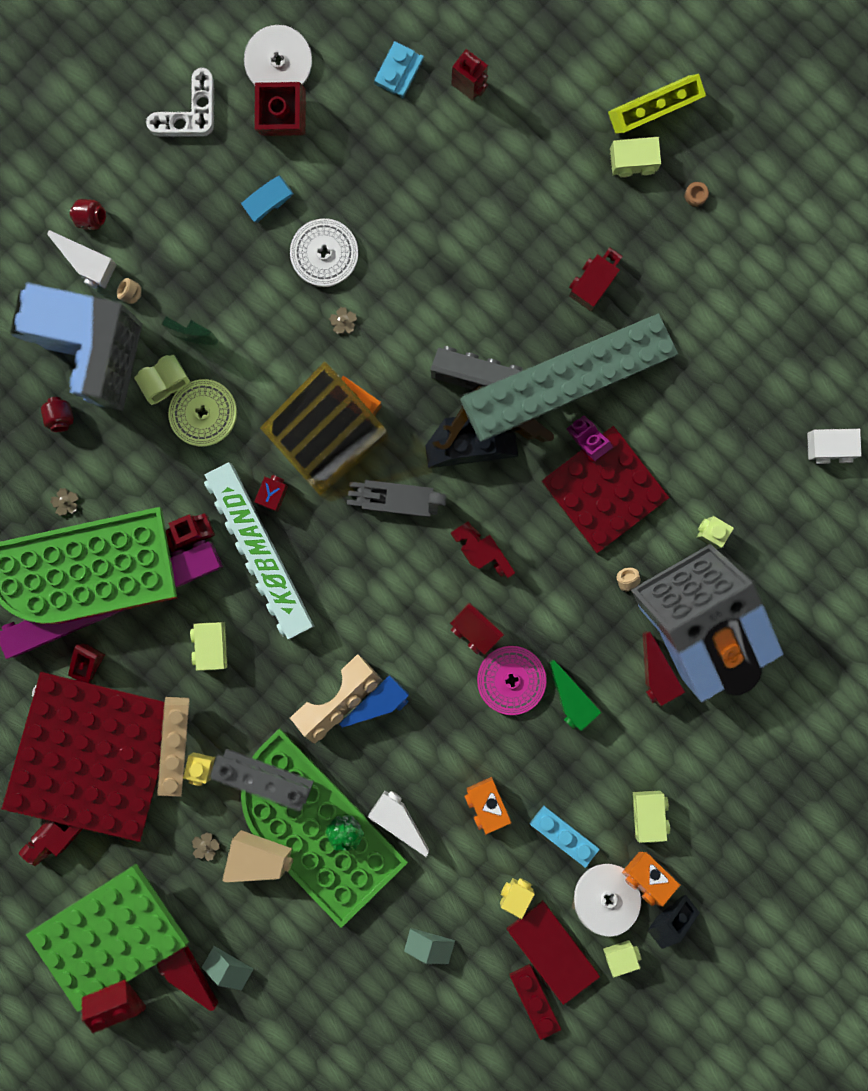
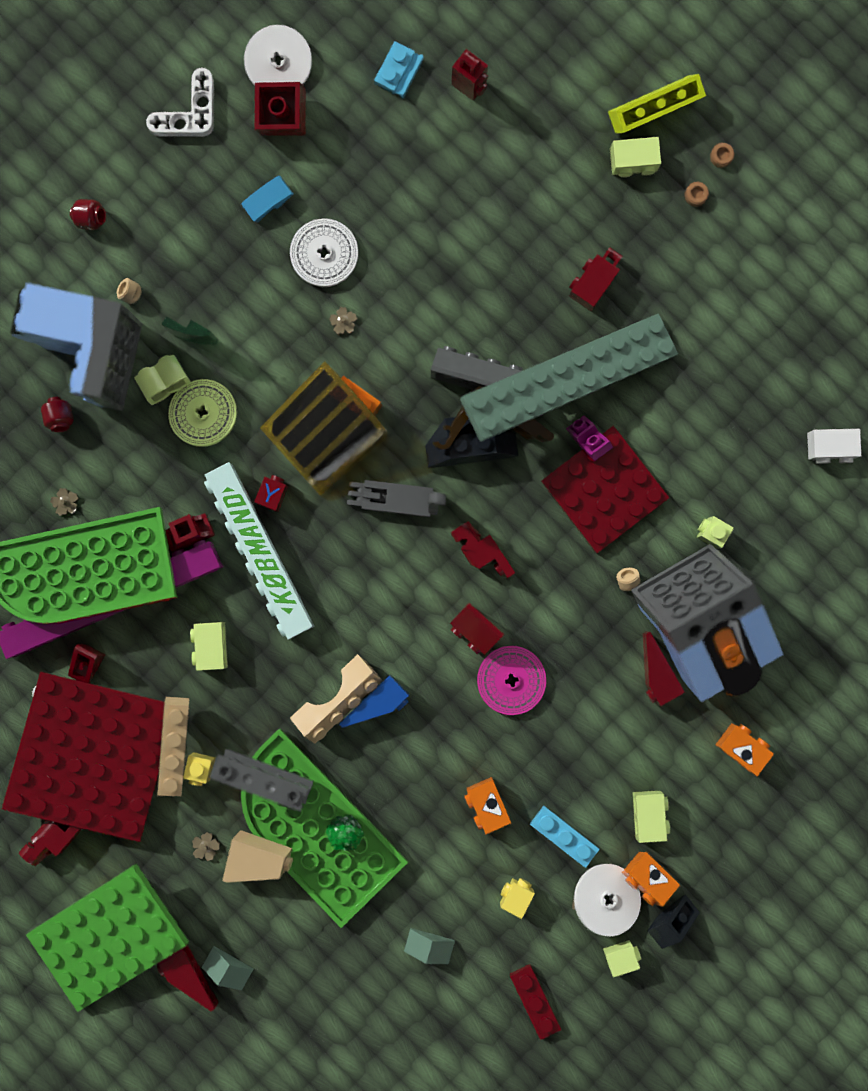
white slope [47,230,117,289] -> none
dark red slope [82,979,146,1034] -> none
white slope [368,791,429,857] -> none
dark red tile [507,900,600,1005] -> none
green slope [549,659,601,731] -> none
none -> medium nougat tile [710,143,734,168]
none -> orange brick [715,723,774,776]

